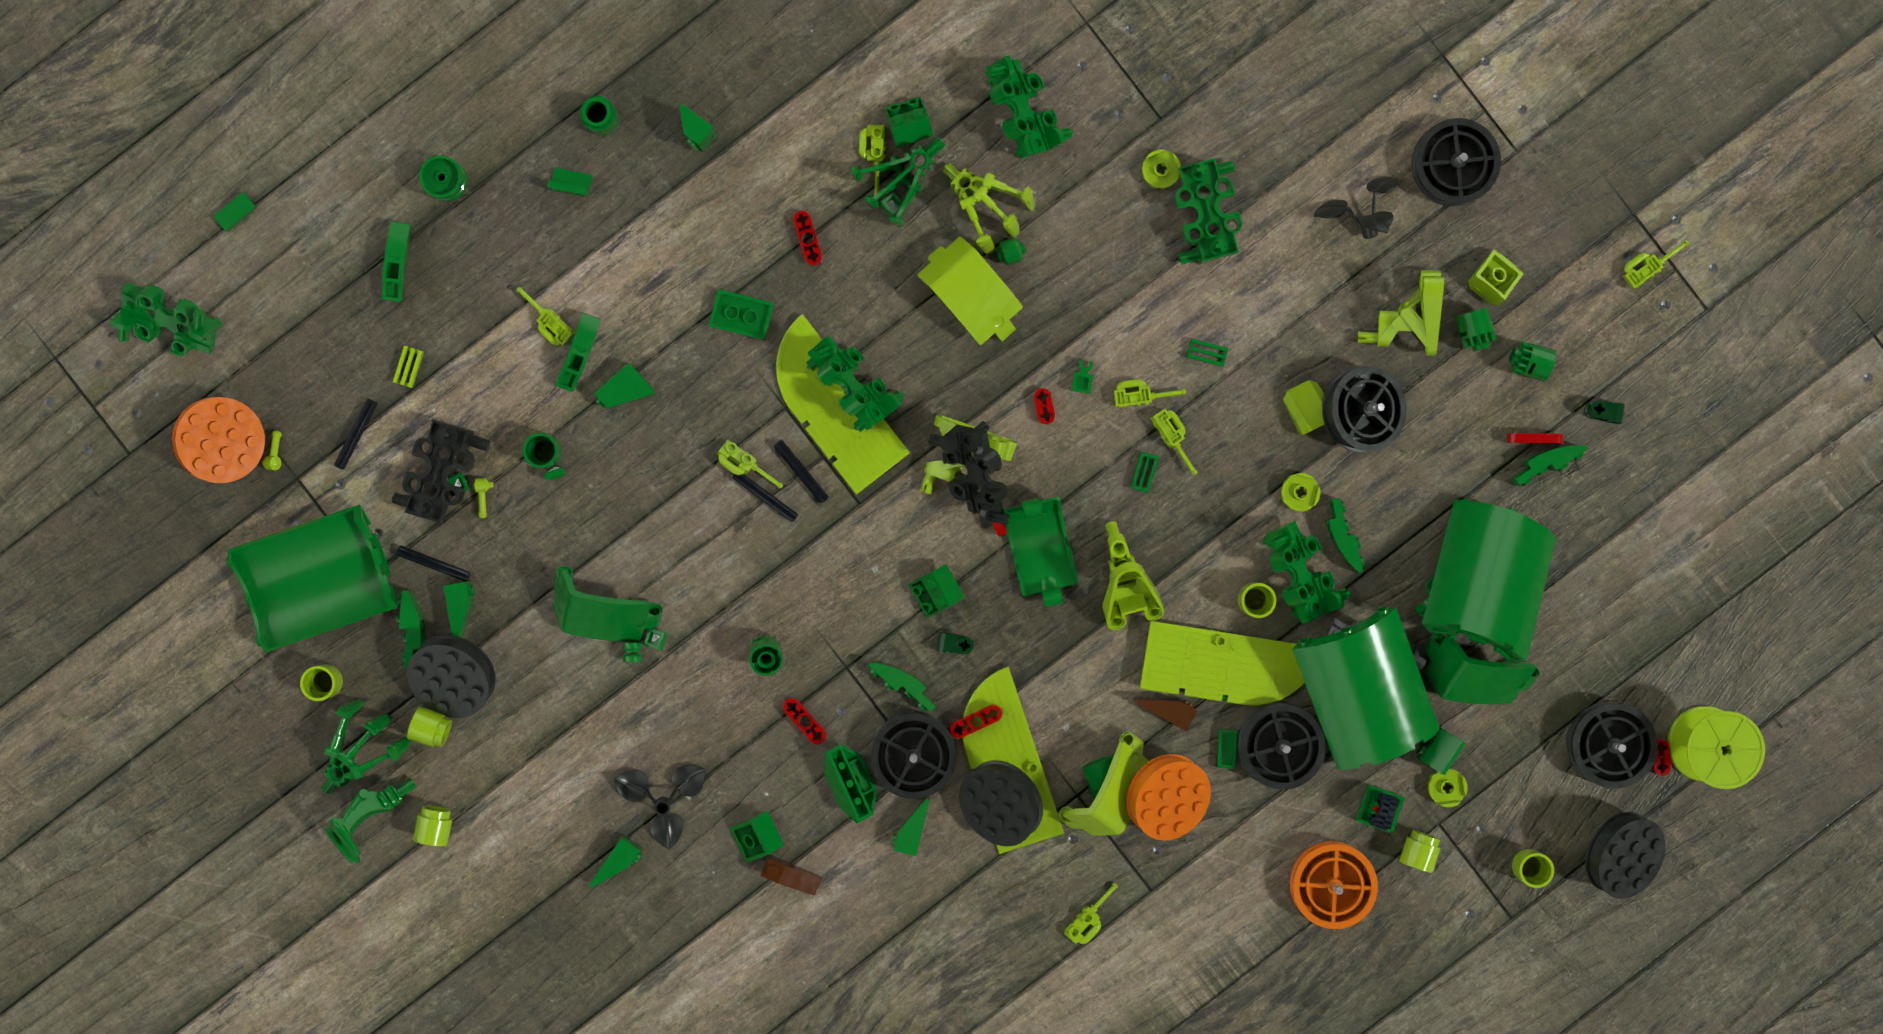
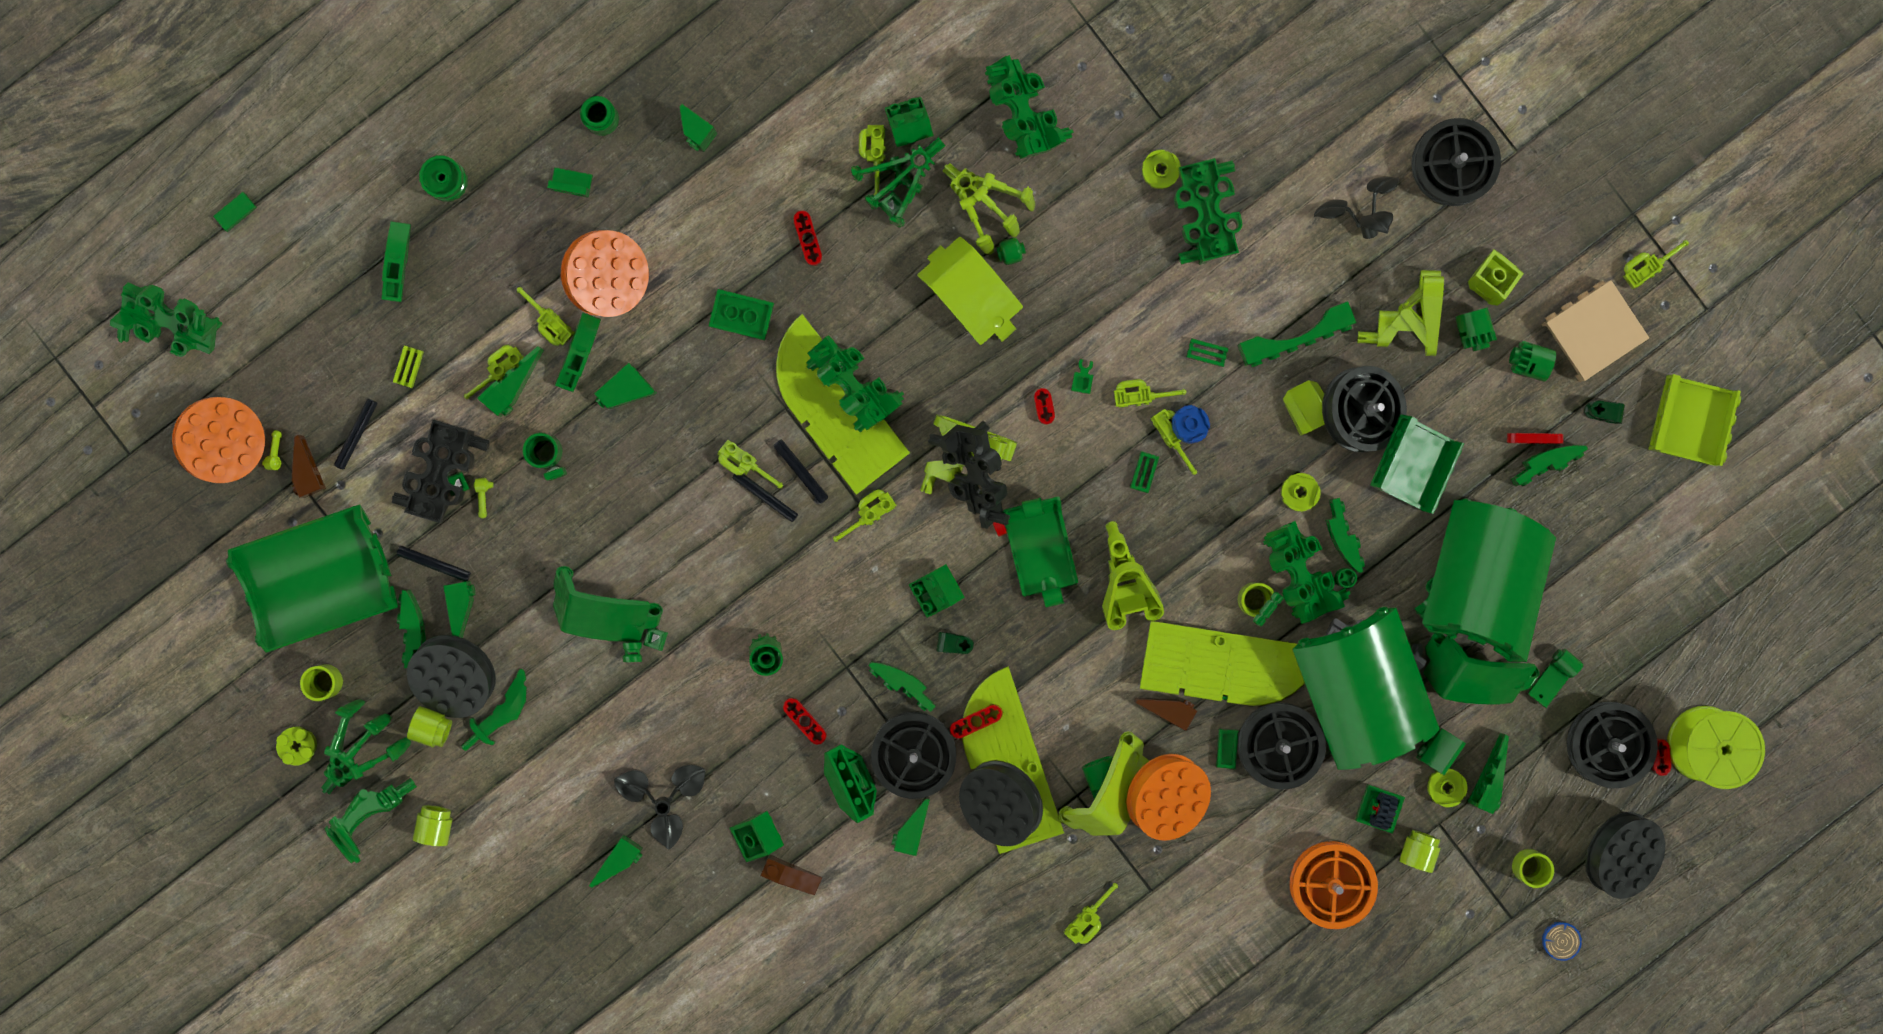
none -> lime plate [276,726,317,766]
none -> reddish brown slope [292,435,326,498]
none -> green sword [461,669,527,751]
none -> lime piece [464,345,524,399]
none -> green wedge [477,346,544,417]
none -> orange wheel [561,230,649,317]
none -> lime piece [833,490,897,542]
none -> blue tile [1172,405,1210,444]
none -> green arch [1237,301,1356,367]
none -> green axle [1253,592,1283,627]
none -> green wheel [1334,568,1357,588]
none -> panel [1370,414,1464,514]
none -> green wedge [1467,733,1509,814]
none -> green door [1527,649,1584,708]
none -> tan panel [1541,280,1649,382]
none -> dark tan tile [1542,921,1582,961]
none -> lime panel [1648,374,1741,466]

